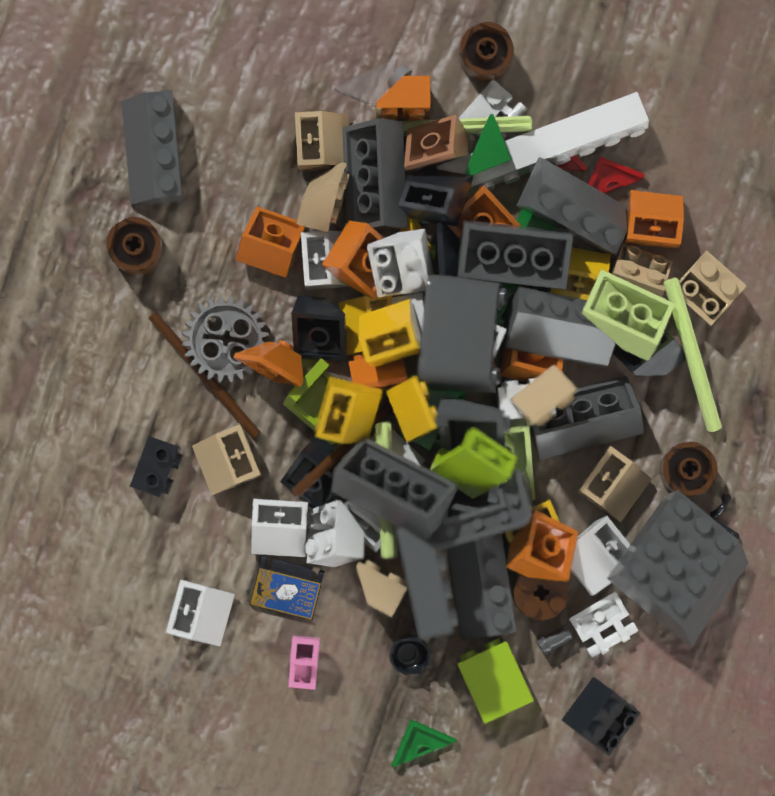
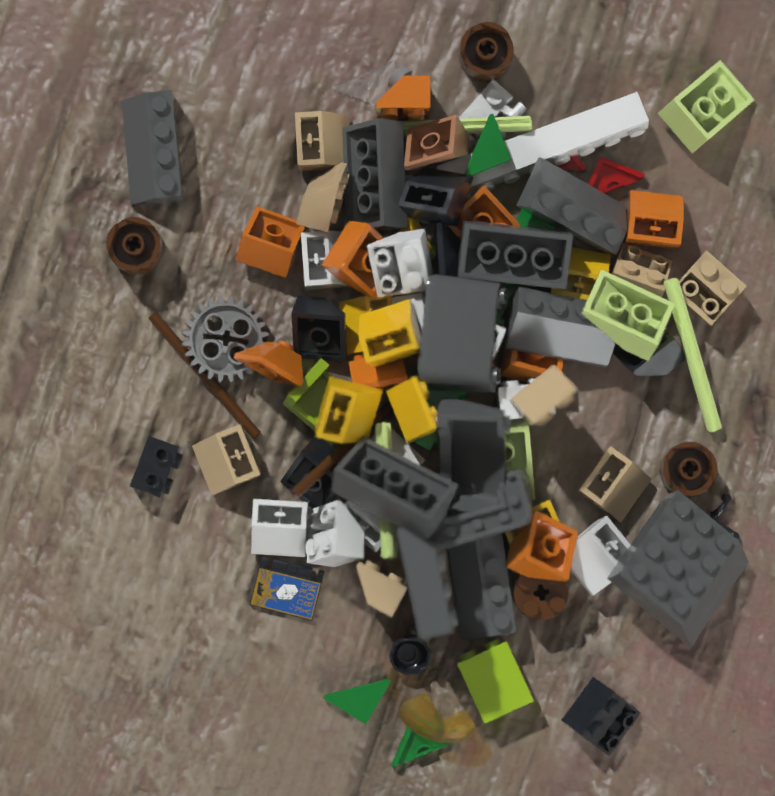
white slope [166,580,235,646] -> none
bright pink brick [288,635,320,690] -> none
lime panel [430,428,517,499] -> none
dark grey slope [530,376,644,460] -> none
dark grey pin [536,625,573,656] -> none
white plate [568,591,638,658] -> none
none -> green tile [323,679,392,724]
none -> clear yellow brick [398,692,476,743]
none -> yellowish green slope [658,60,754,153]

